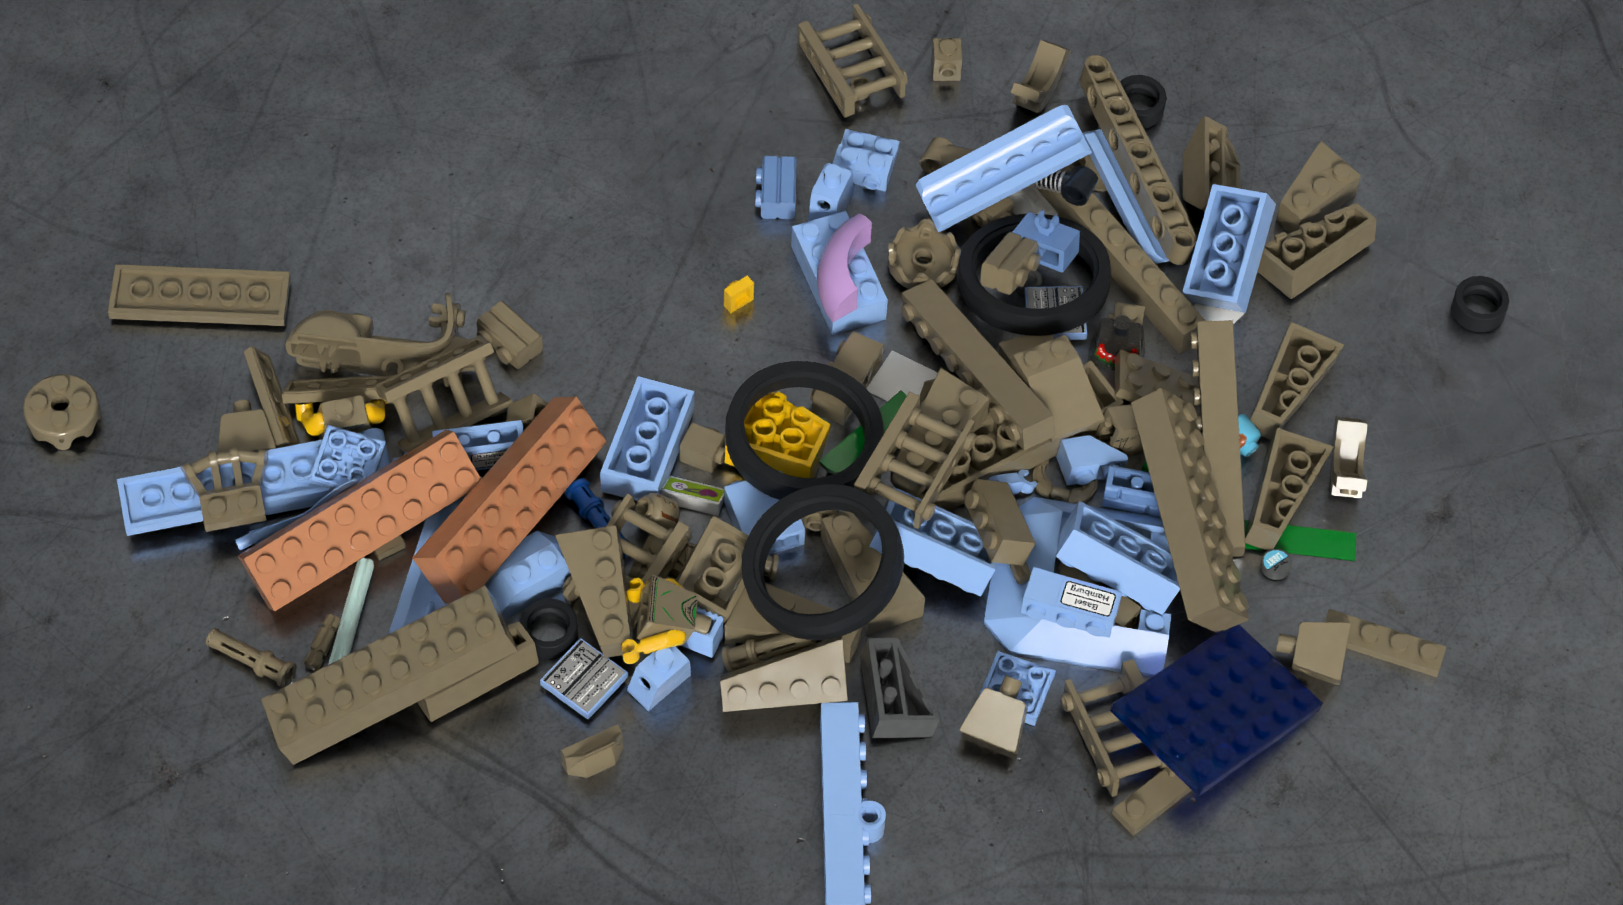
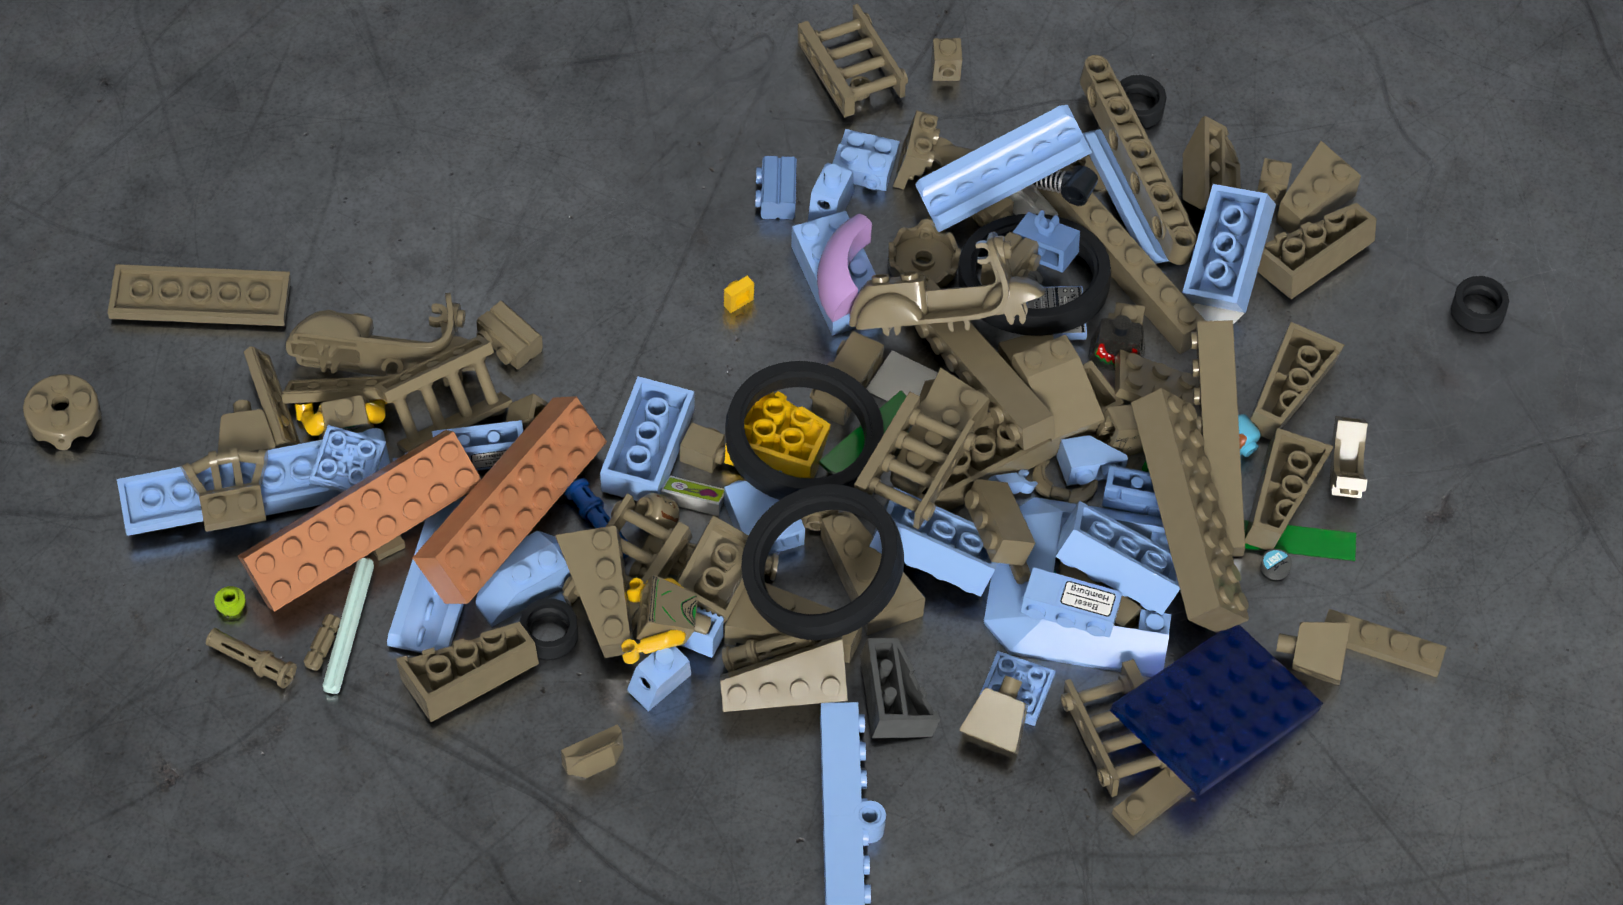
light blue piece [235,479,358,550] -> none
dark tan brick [261,586,518,765] -> none
tile [540,638,628,719] -> none
dark tan arch [1011,40,1071,113] -> none
none -> lime plate [214,586,246,616]
none -> dark tan piece [849,231,1046,336]
none -> dark tan plate [893,110,940,190]
none -> dark tan brick [1257,158,1292,205]

